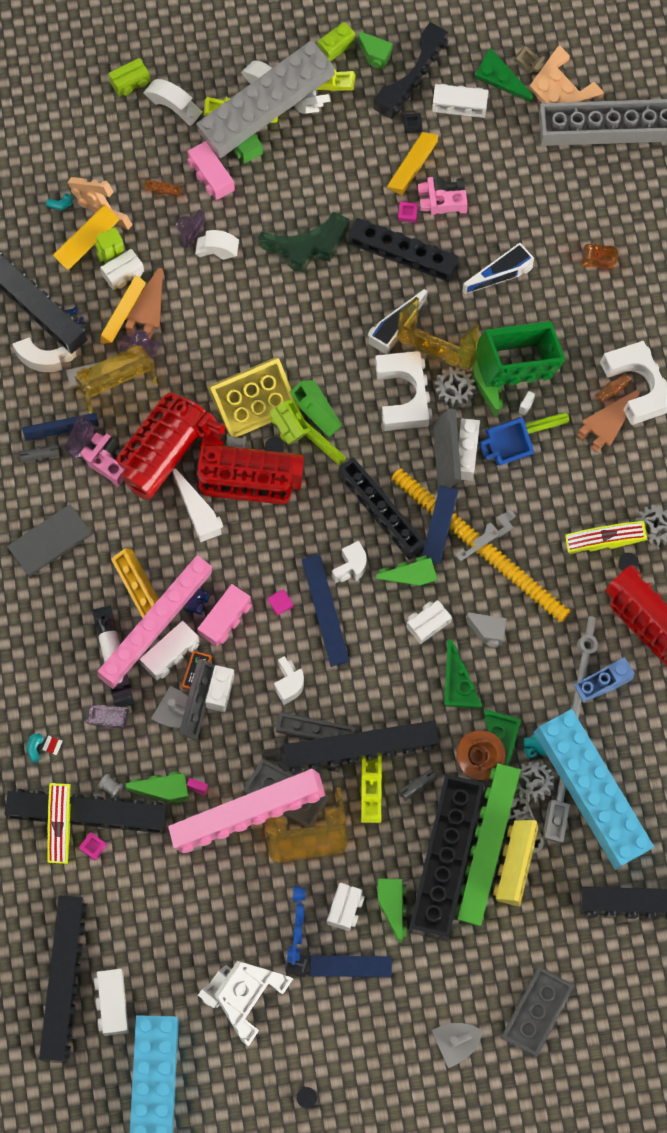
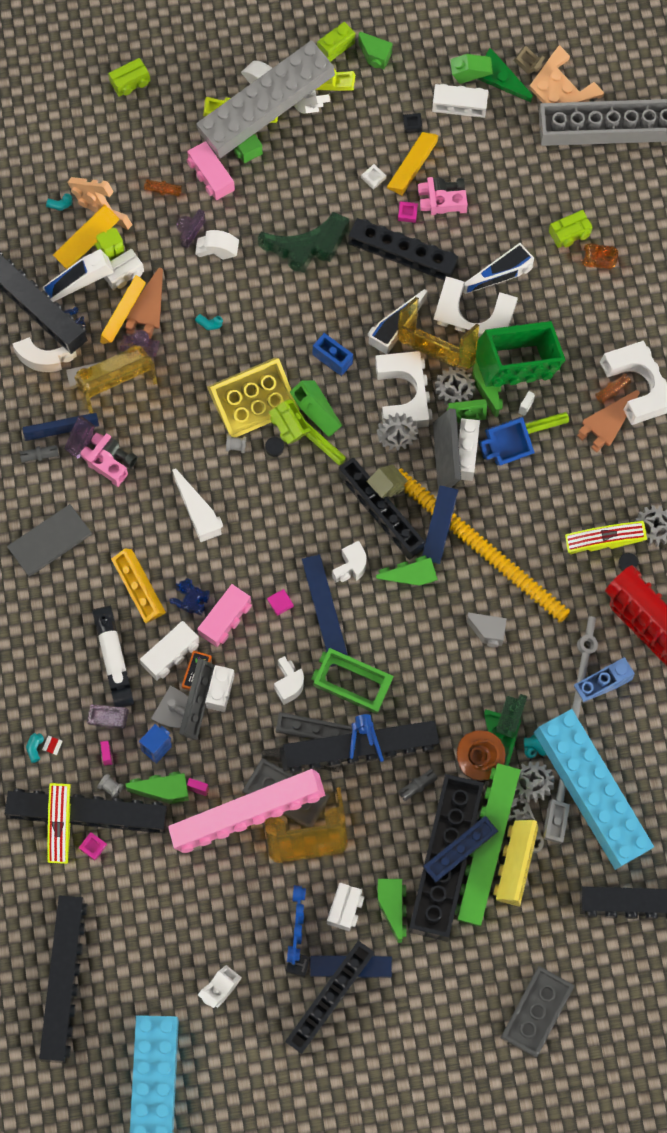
white brick [94,969,129,1036] -> none
bright pink brick [98,555,212,689] -> none
red piece [116,393,226,501] -> none
white arch [143,79,203,126] -> none
red piece [198,432,305,504] -> none
white wing [214,961,293,1046] -> none
black tile [296,1087,317,1109] -> none
neon yellow slope [361,756,382,823] -> none
black arch [373,22,449,119] -> none
white brick [406,600,452,644] -> none
light grey shield [431,1023,483,1068] -> none
green wing [444,639,482,709] -> none
light grey piece [455,509,516,561] -> none
none -> white slope [43,249,114,302]
none -> dark pink tile [100,741,112,766]
none -> blue brick [139,724,172,764]
none -> teal arm [195,314,223,330]
none -> black brick [285,940,375,1054]
none -> bright green piece [311,648,394,714]
none -> blue brick [313,333,353,377]
none -> blue plant [350,714,384,762]
none -> white tile [361,164,387,190]
none -> olive brick [367,465,408,498]
none -> light grey gear [377,413,418,450]
none -> dark blue tile [423,816,498,883]
none -> white arch [434,276,518,337]
none -> bright green bracket [447,399,487,423]
none -> bright green slope [450,54,493,84]
none -> clear green bracket [496,694,527,738]
none -> lime brick [549,210,592,248]

